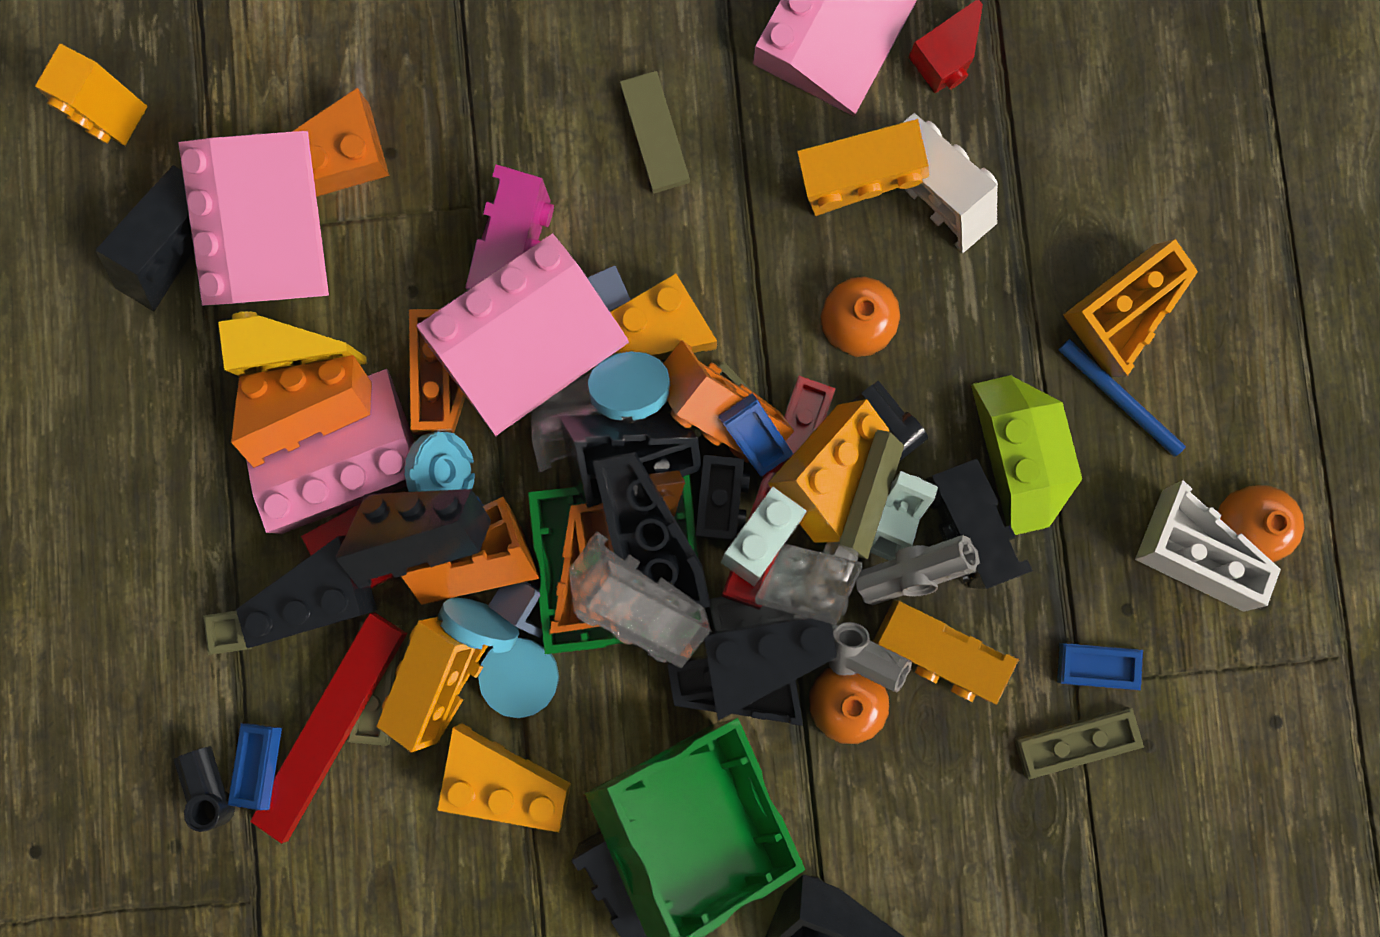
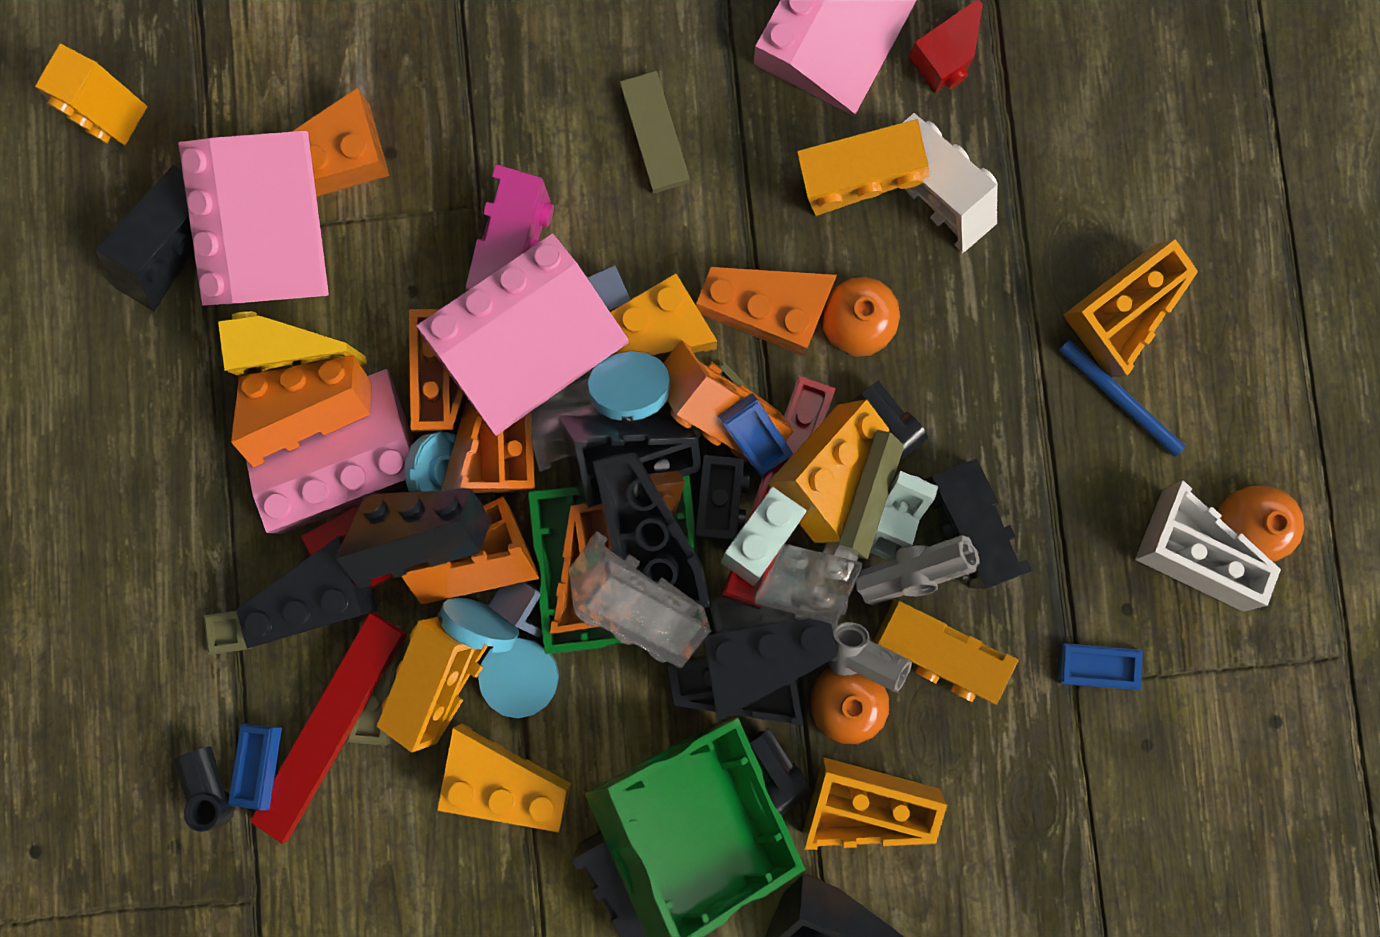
lime wedge [971,375,1082,535] -> none
olive tile [1014,707,1144,779] -> none
none -> orange wedge [441,399,535,493]
none -> orange wedge [696,267,837,356]
none -> black piece [748,728,814,815]
none -> light orange wedge [802,757,947,850]

